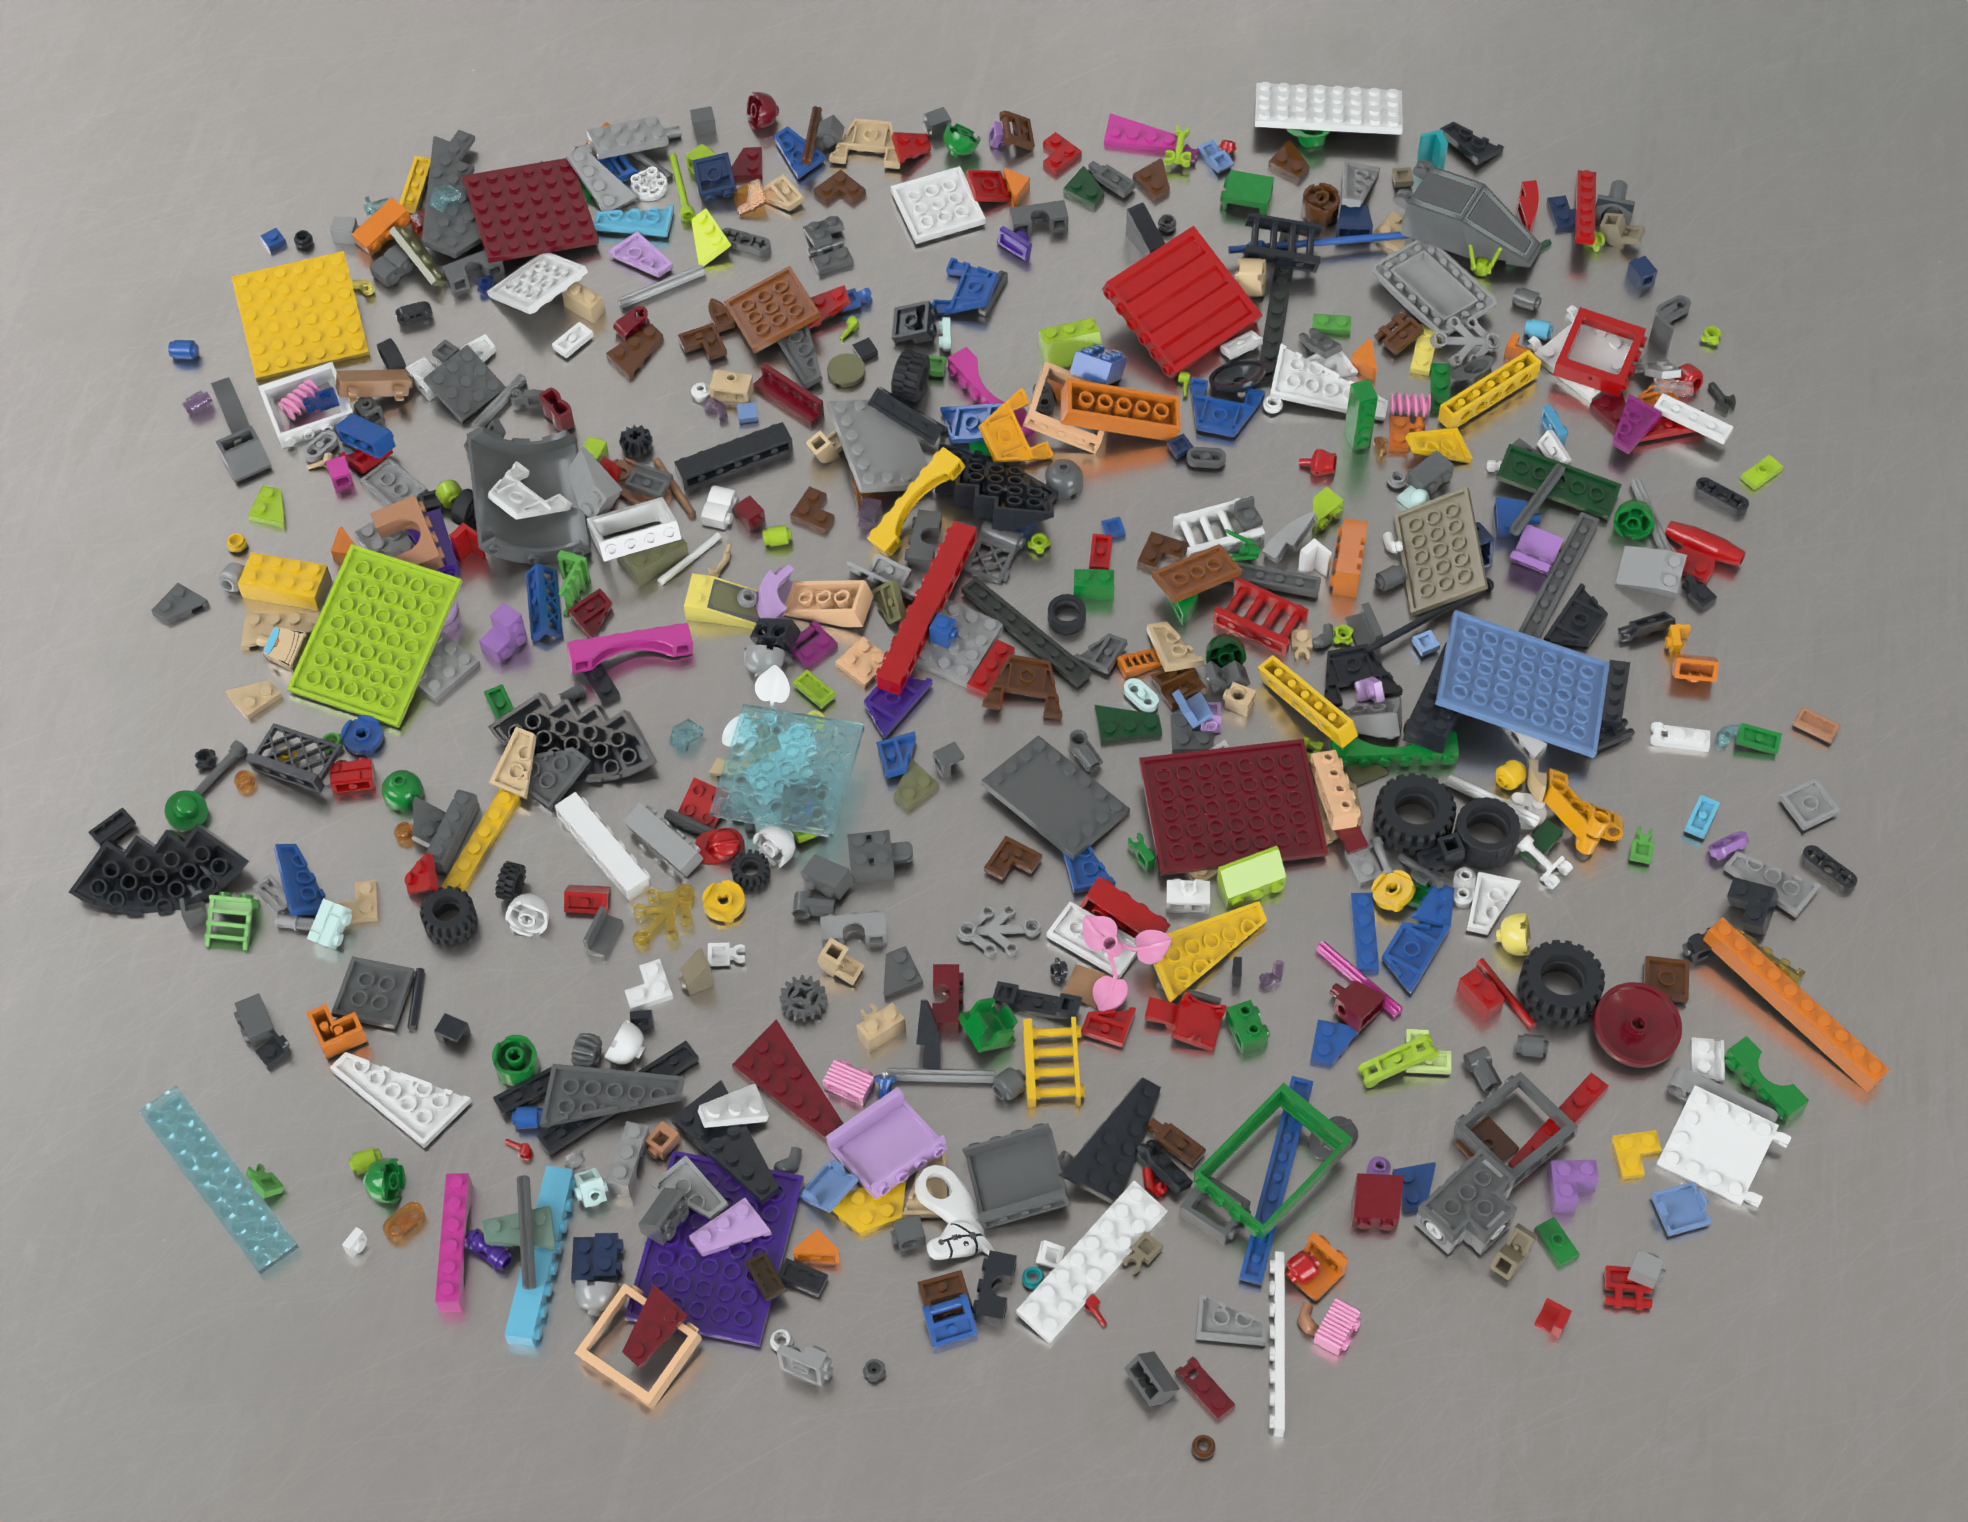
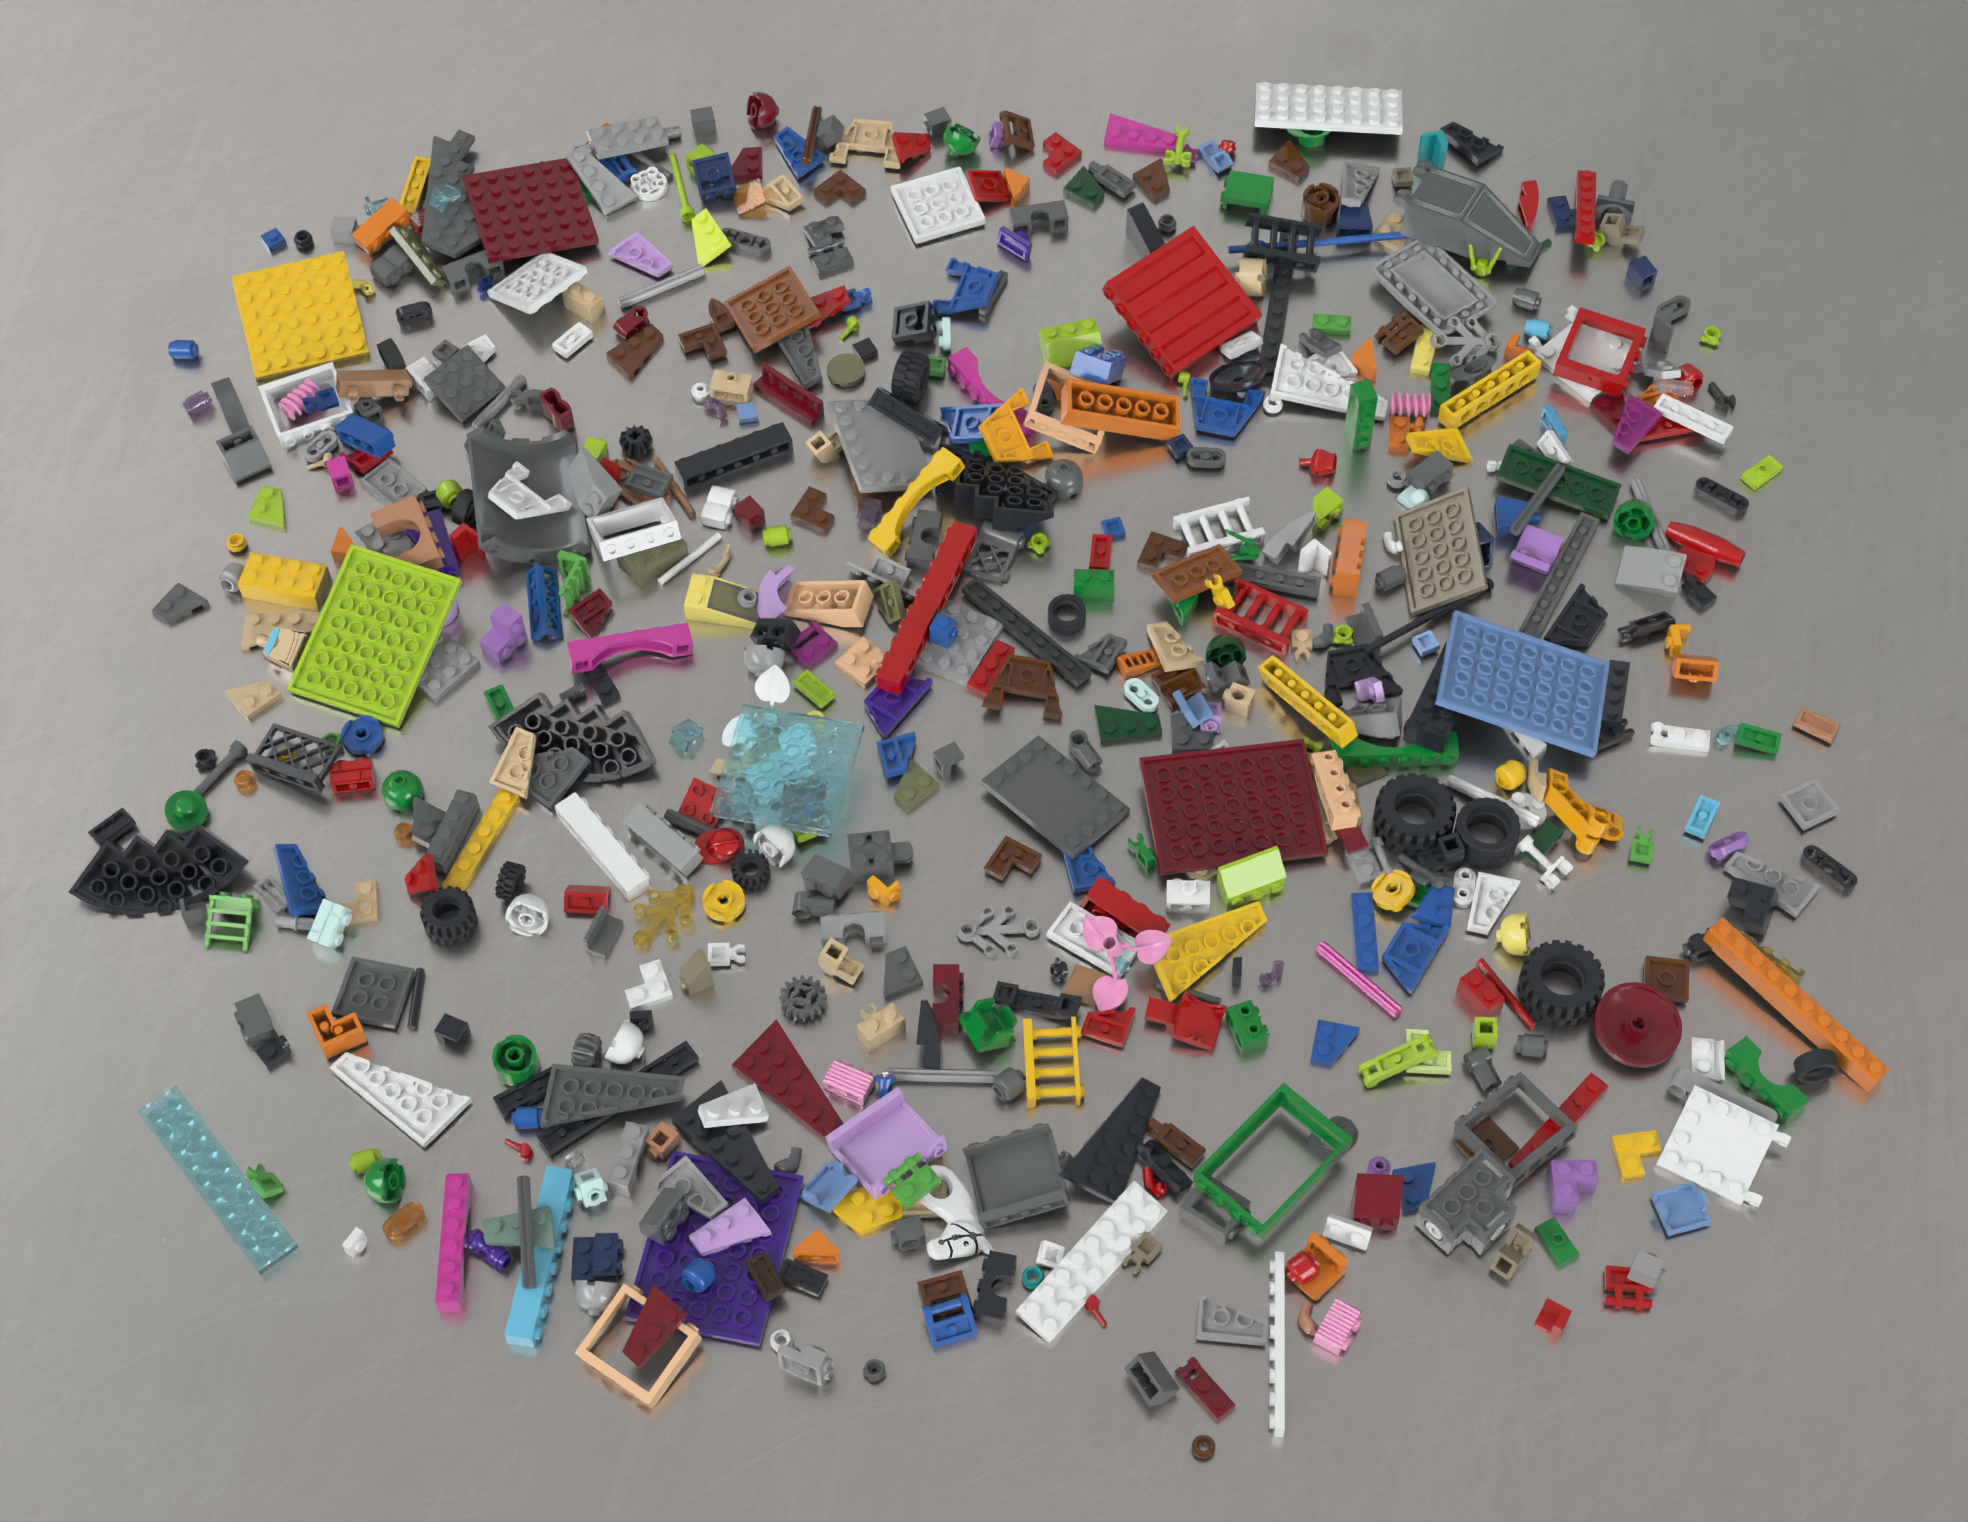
medium azure wing [594,205,674,237] -> none
dark grey bracket [1234,496,1263,531] -> none
blue plate [1239,1076,1314,1285] -> none
dark red torso [1329,981,1386,1033] -> none
clear orange tile [1374,436,1389,456] -> none
none -> blue head [681,1258,716,1293]
none -> light orange bracket [867,875,901,906]
none -> bright green plate [882,1152,942,1210]
none -> clear light blue plate [1110,955,1131,975]
none -> yellow plate [1205,574,1235,609]
none -> white plate [1323,1213,1373,1251]
none -> lime brick [1472,1017,1498,1049]
none -> black tyre [1793,1049,1839,1084]

